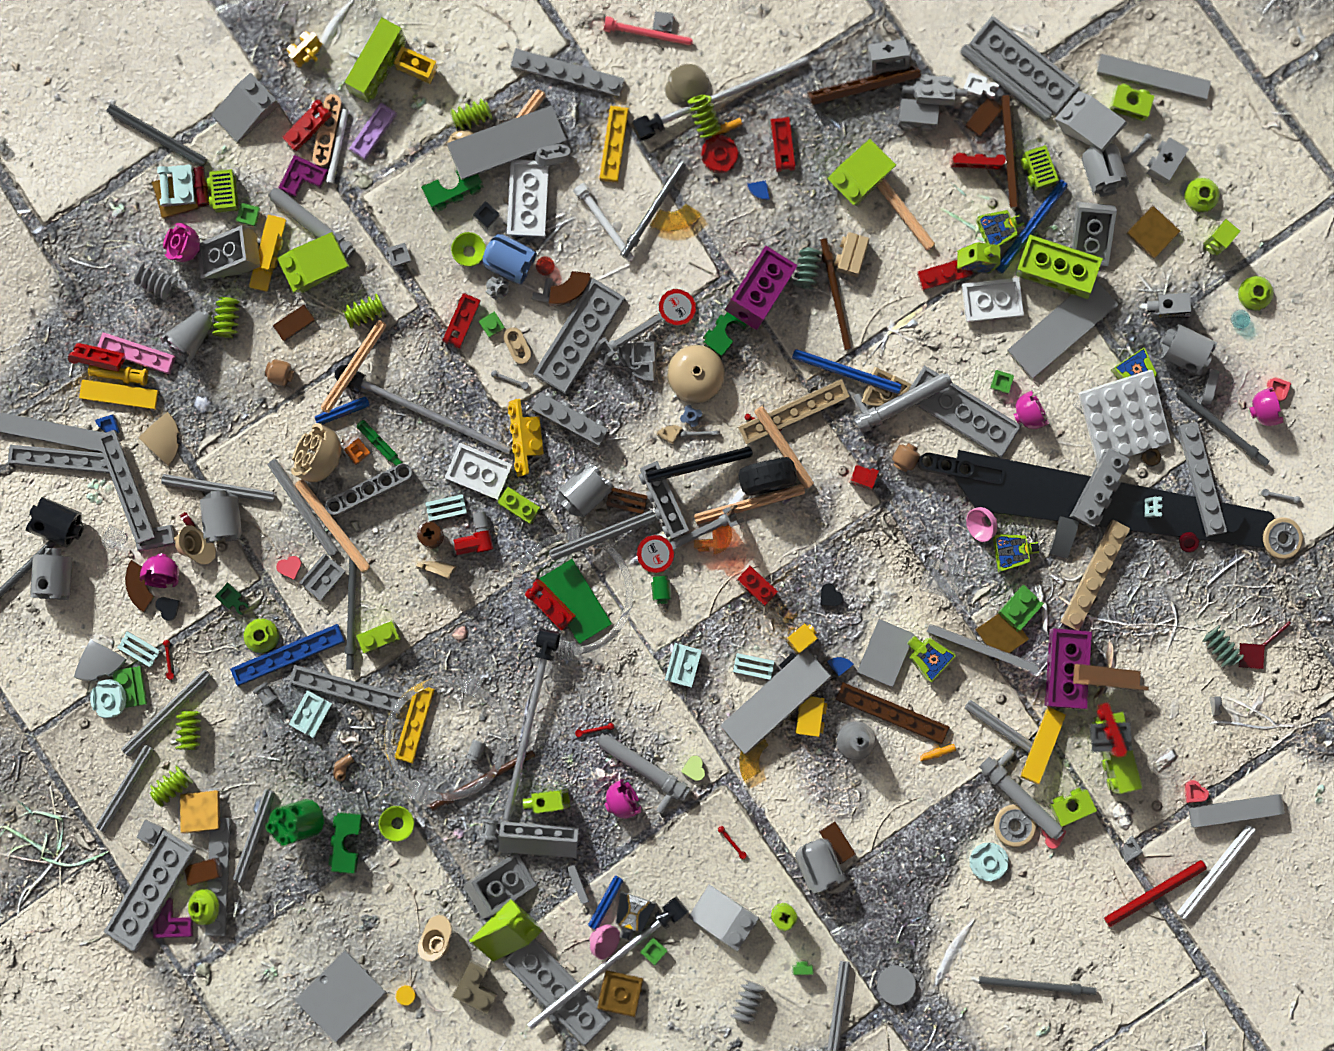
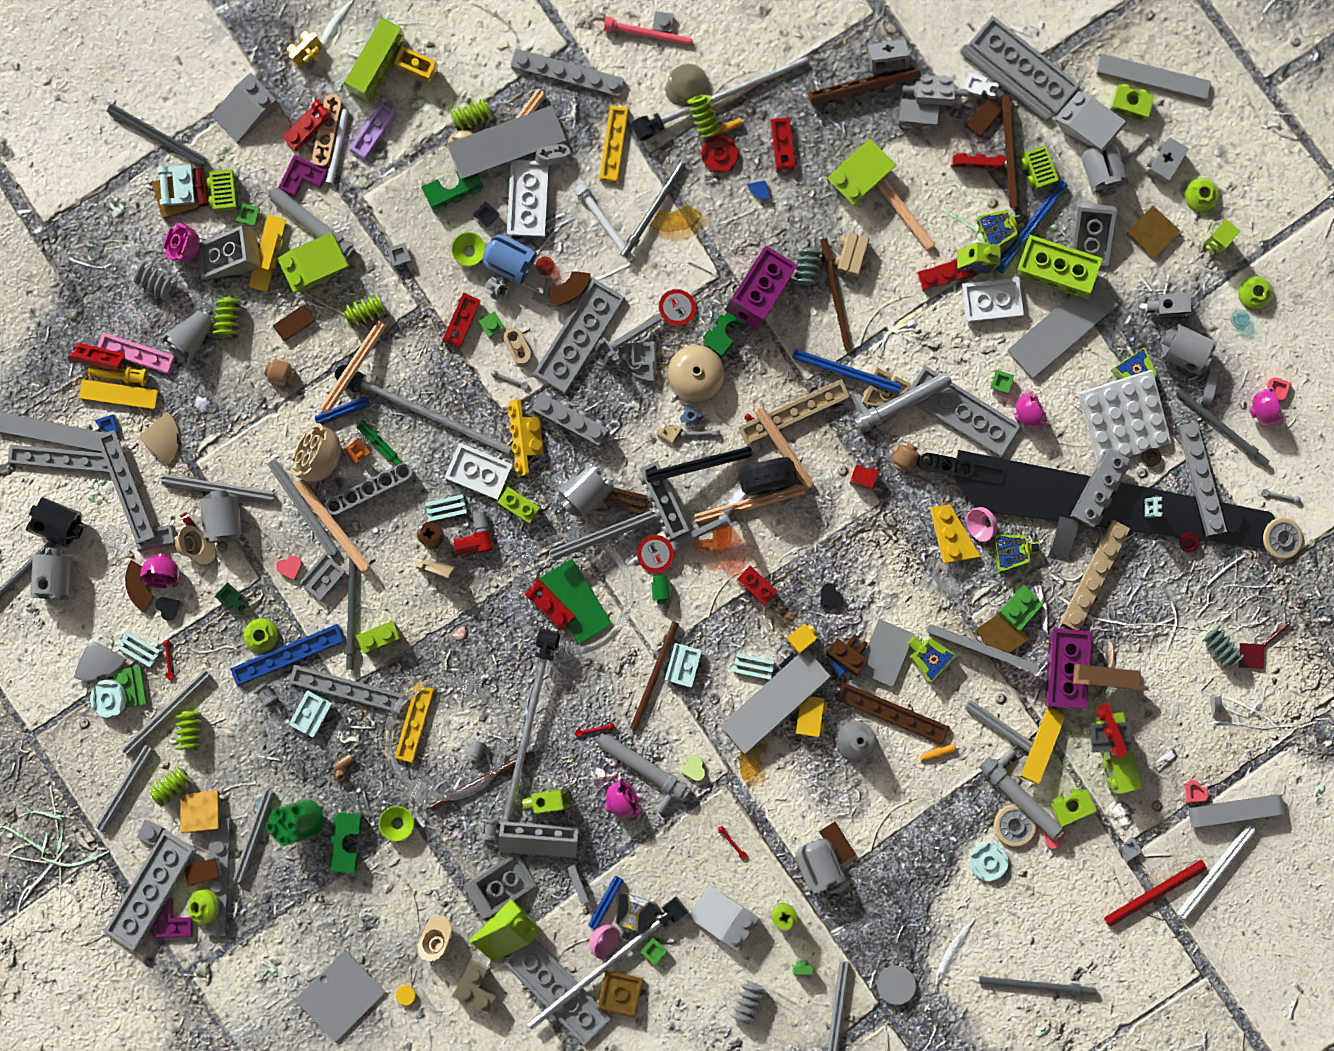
none -> reddish brown bar [630,621,679,731]
none -> reddish brown hinge [826,634,869,677]
none -> yellow wing [930,504,981,564]

